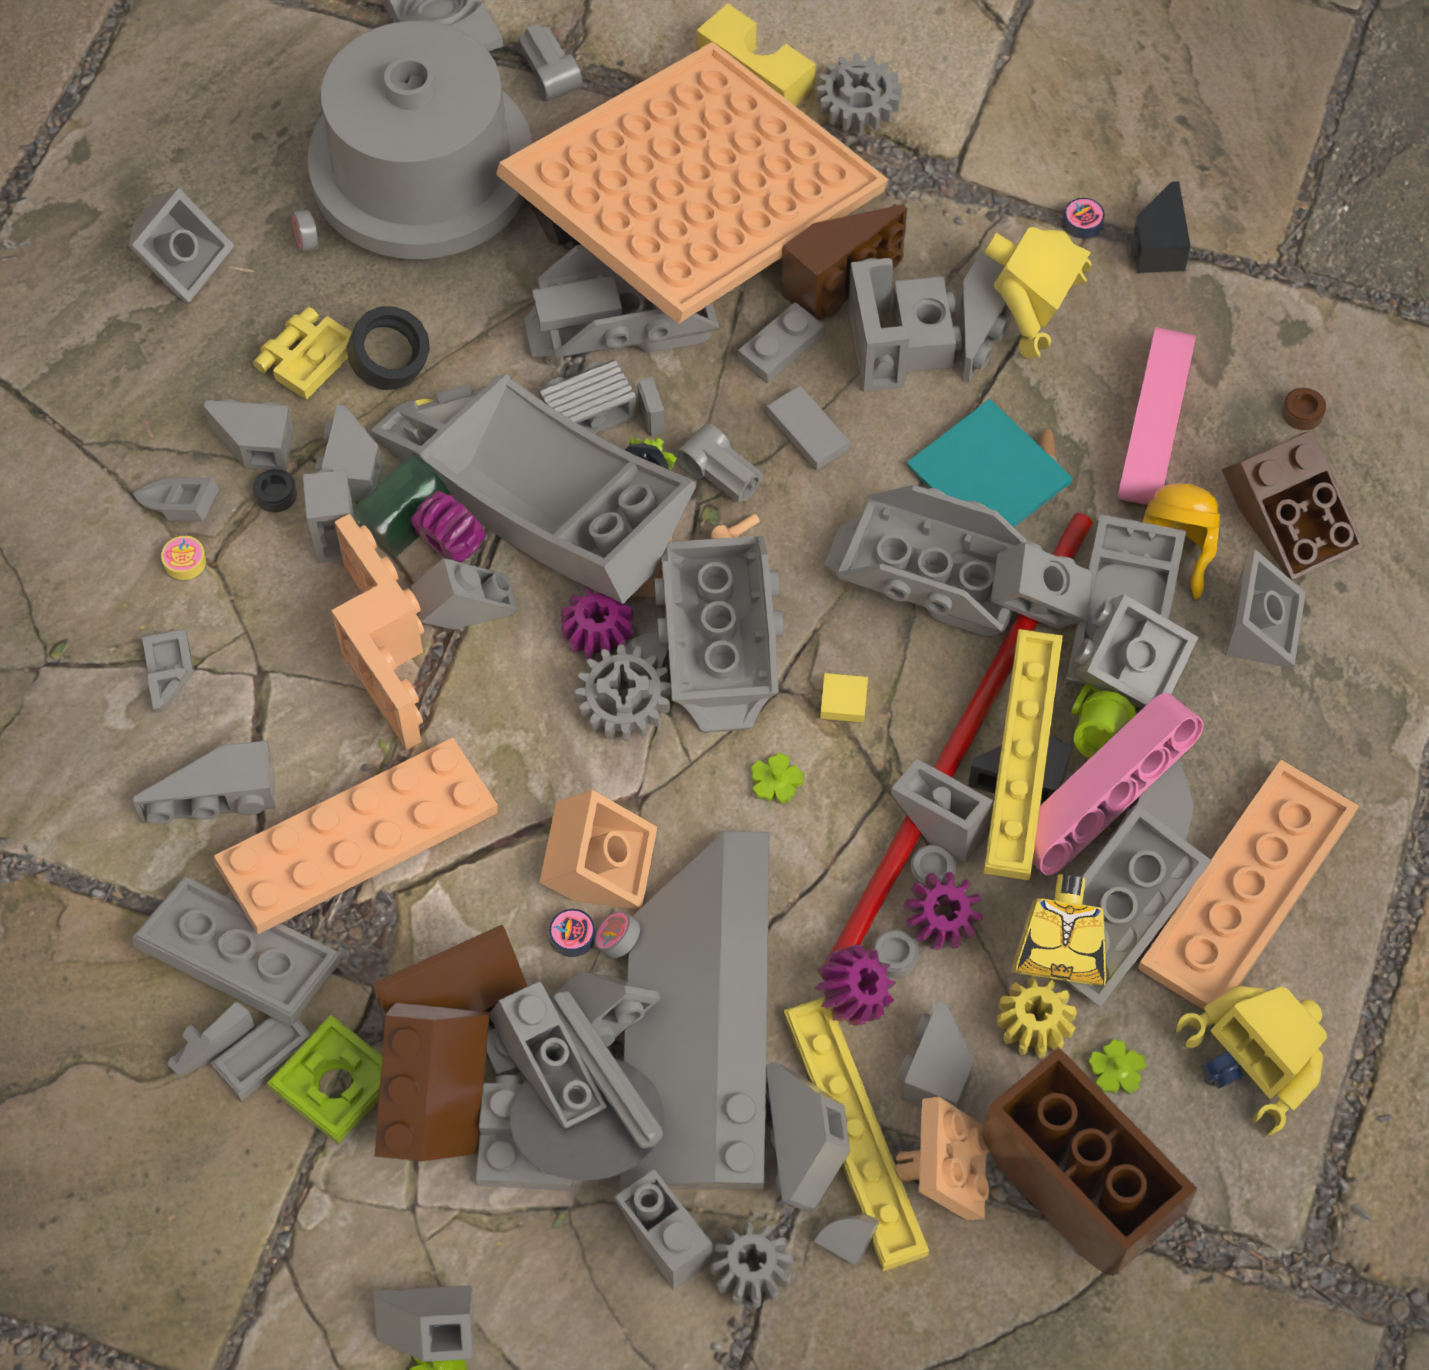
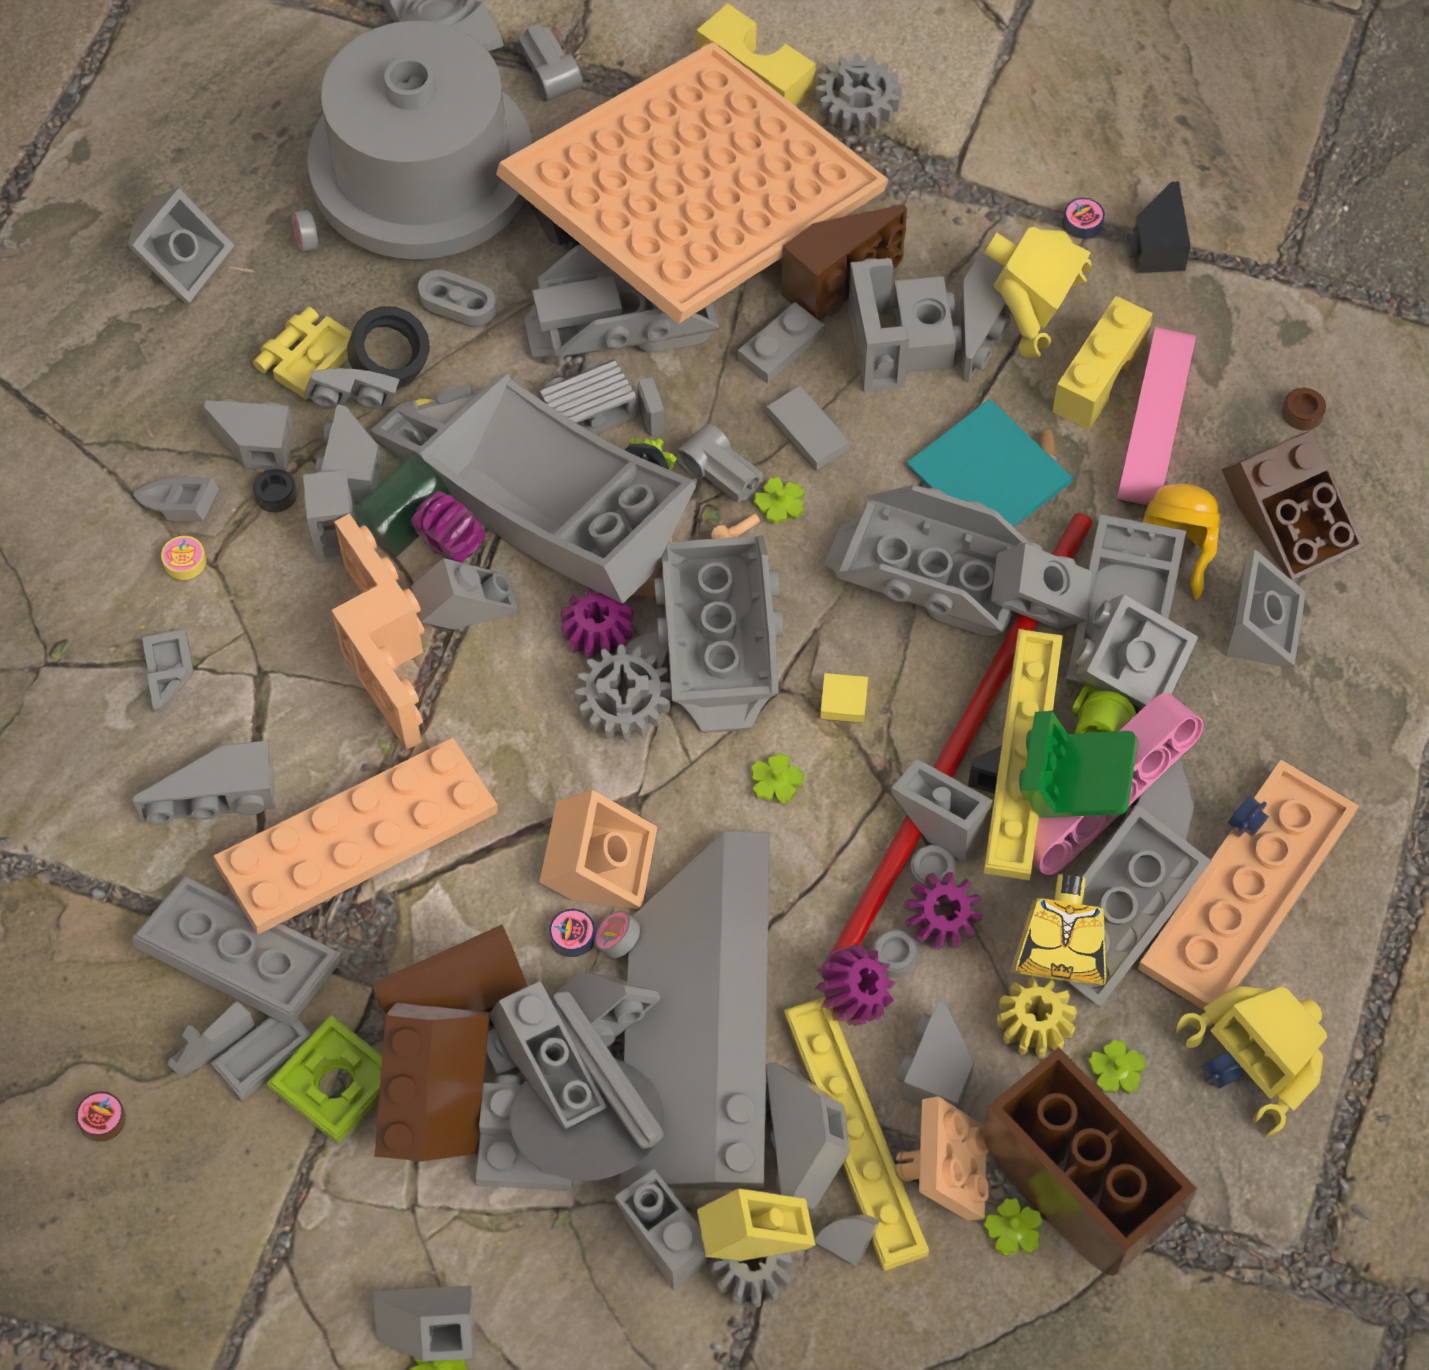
none -> tile [76,1091,126,1142]
none -> light grey slope [303,368,400,411]
none -> light grey plate [418,270,497,326]
none -> light yellow slope [697,1189,815,1261]
none -> lime plant [754,477,805,524]
none -> lime plant [984,1198,1043,1256]
none -> green bracket [1019,711,1138,818]
none -> light yellow arch [1052,296,1153,430]
none -> dark blue plate [1227,795,1269,837]

